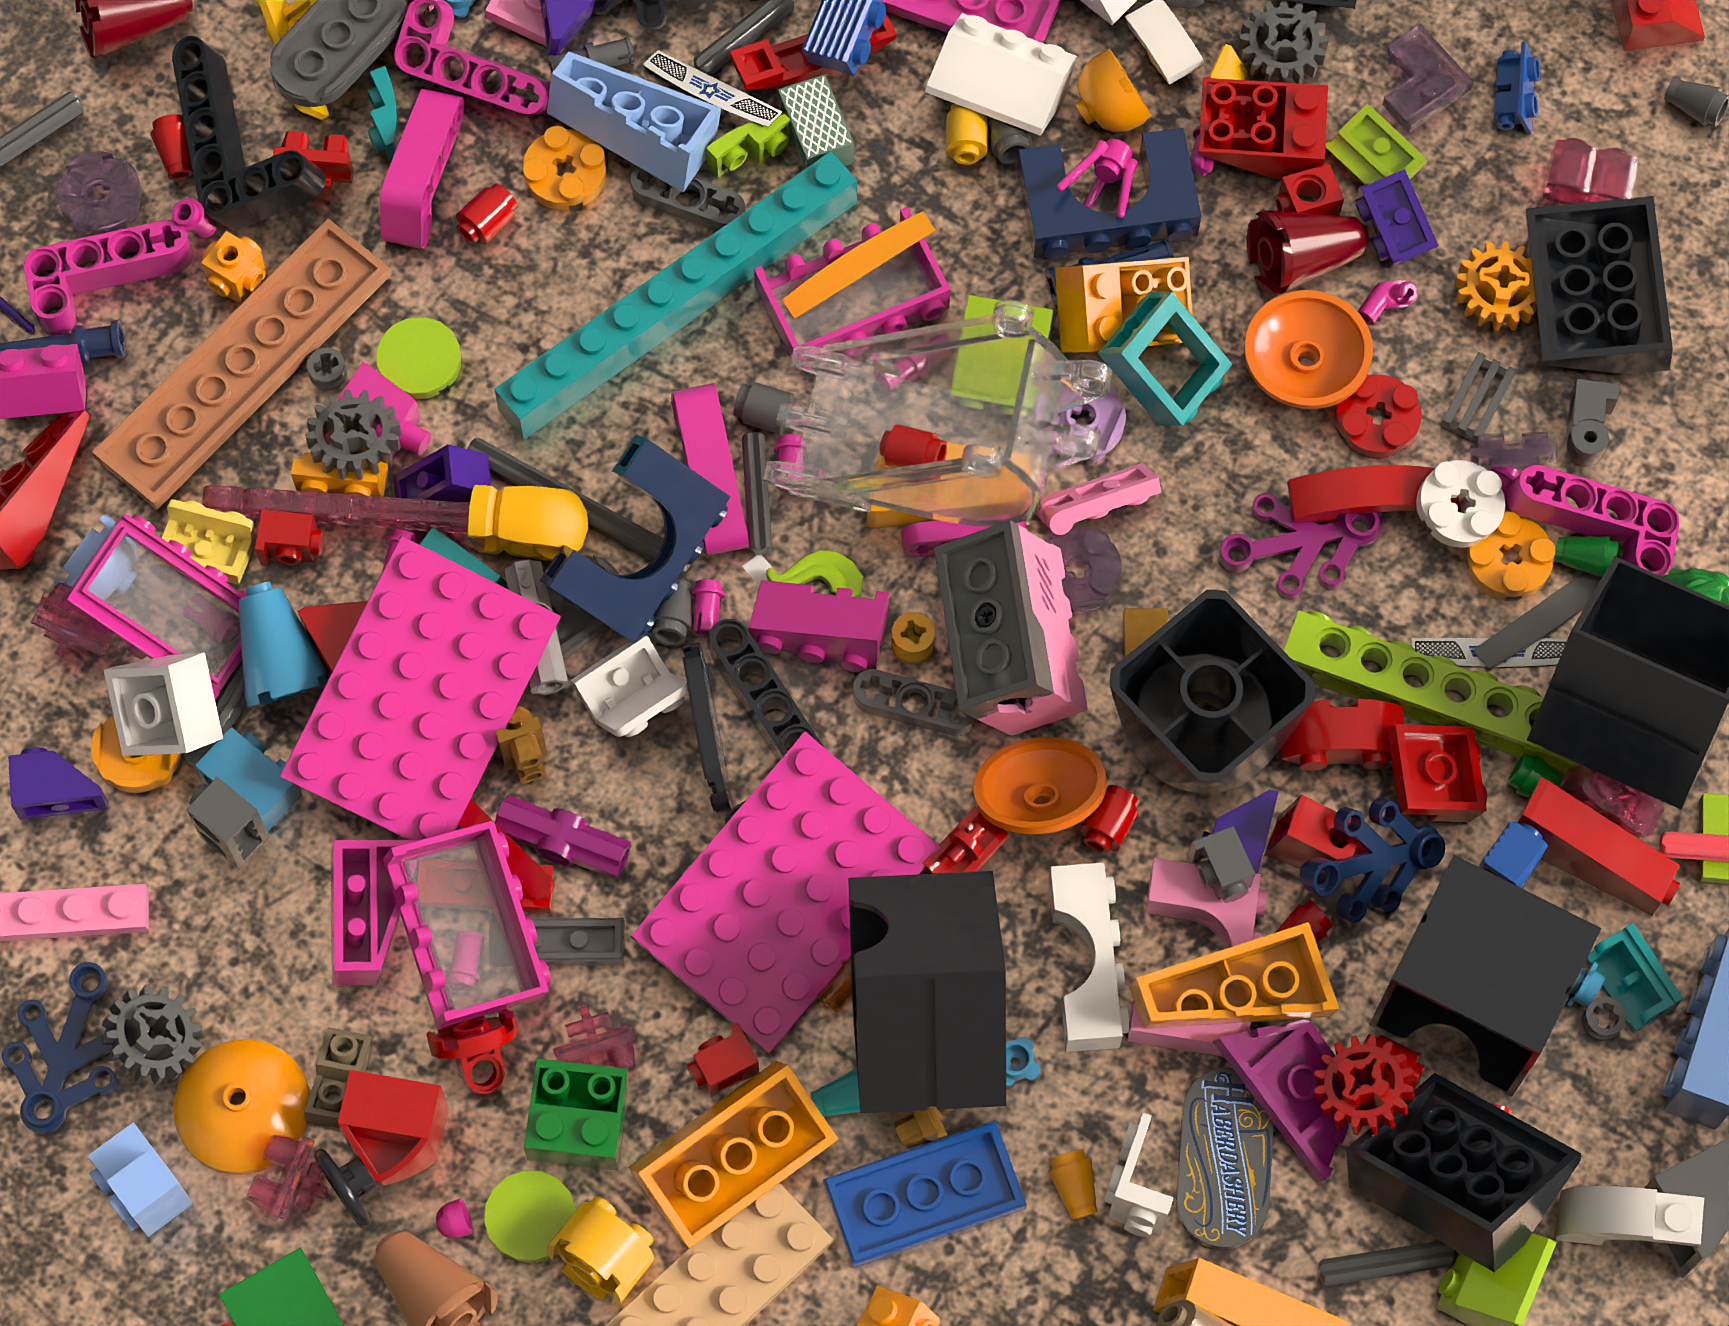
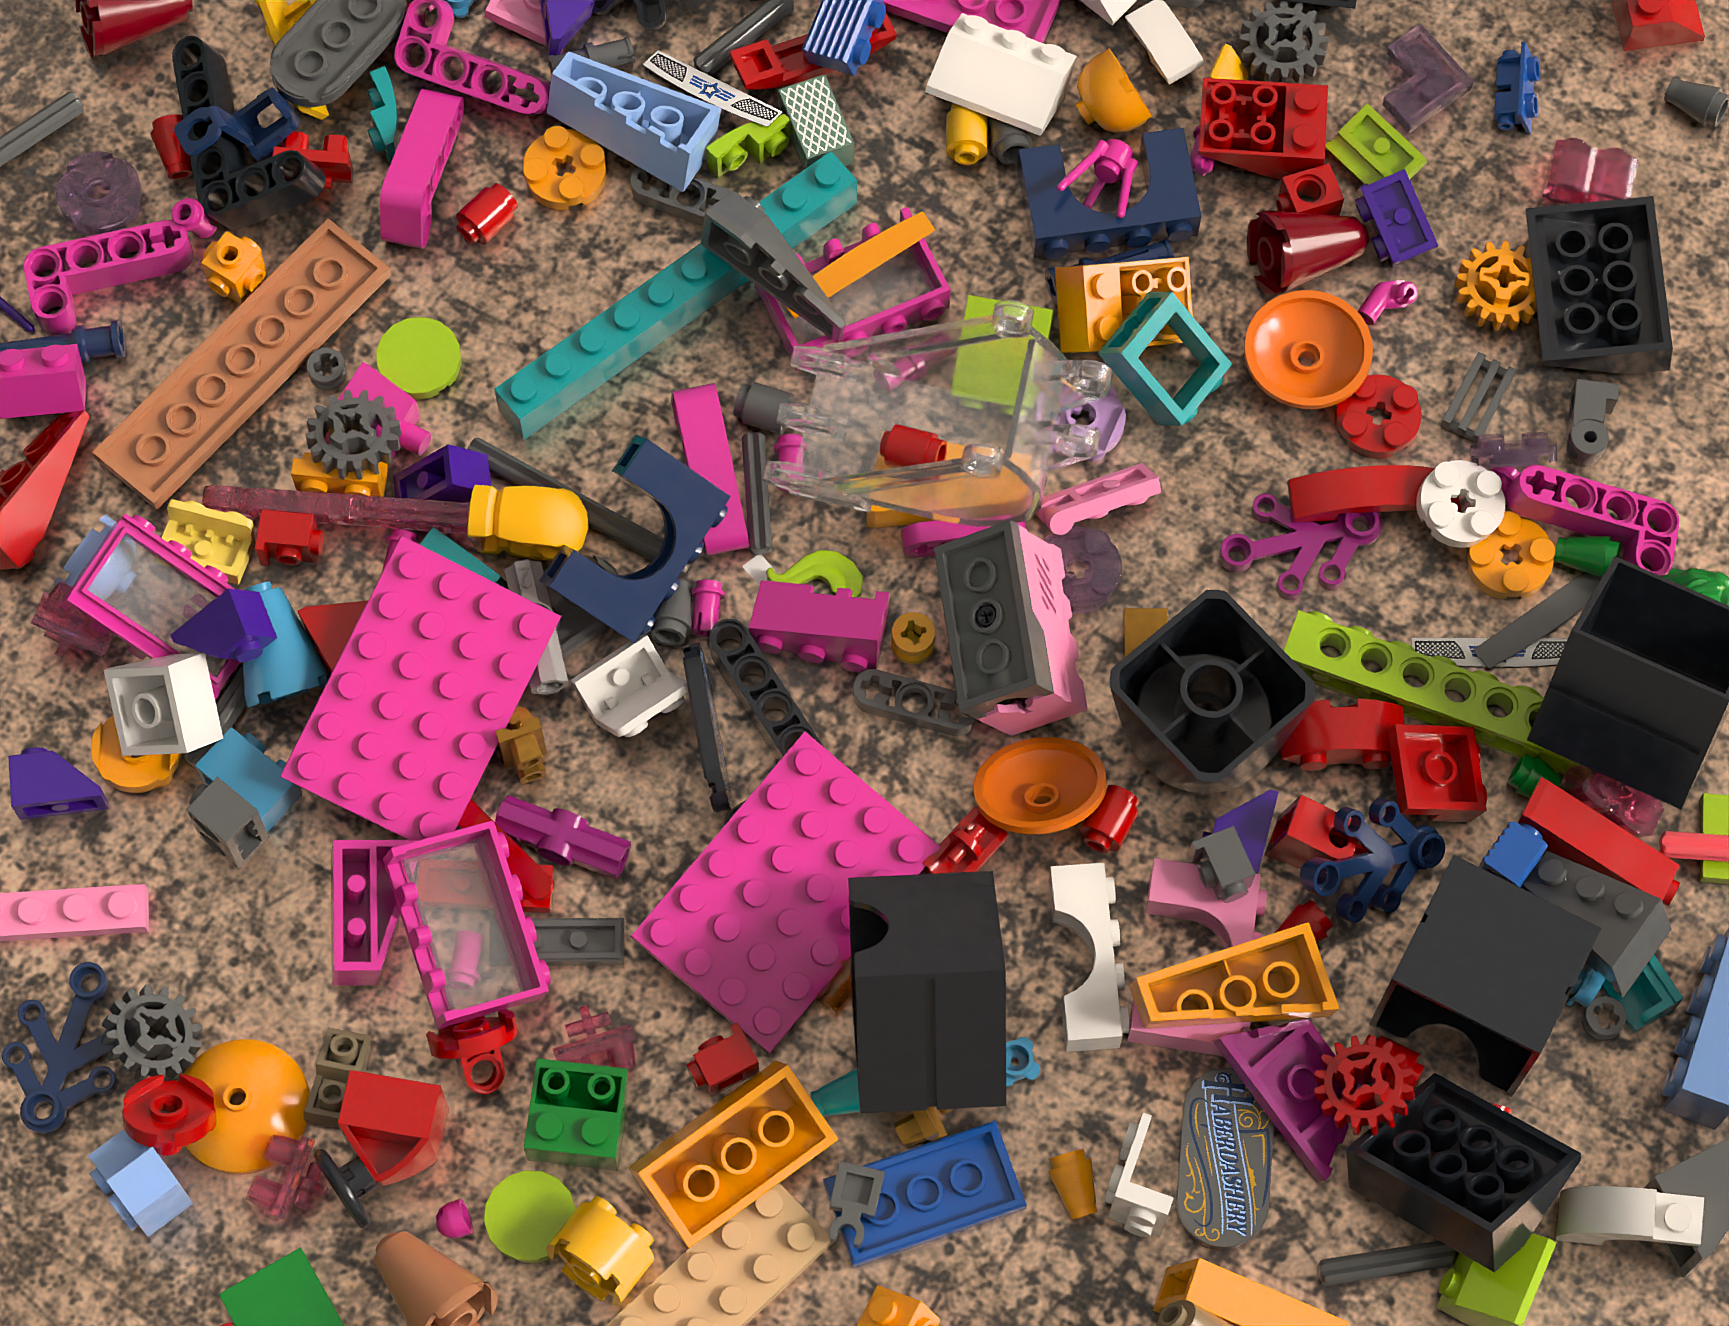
none -> red plate [122,1074,217,1156]
none -> dark purple slope [170,589,277,662]
none -> dark blue piece [174,87,300,162]
none -> dark grey wedge [701,191,846,343]
none -> dark grey plate [829,1161,885,1249]
none -> dark grey wedge [1523,851,1672,997]

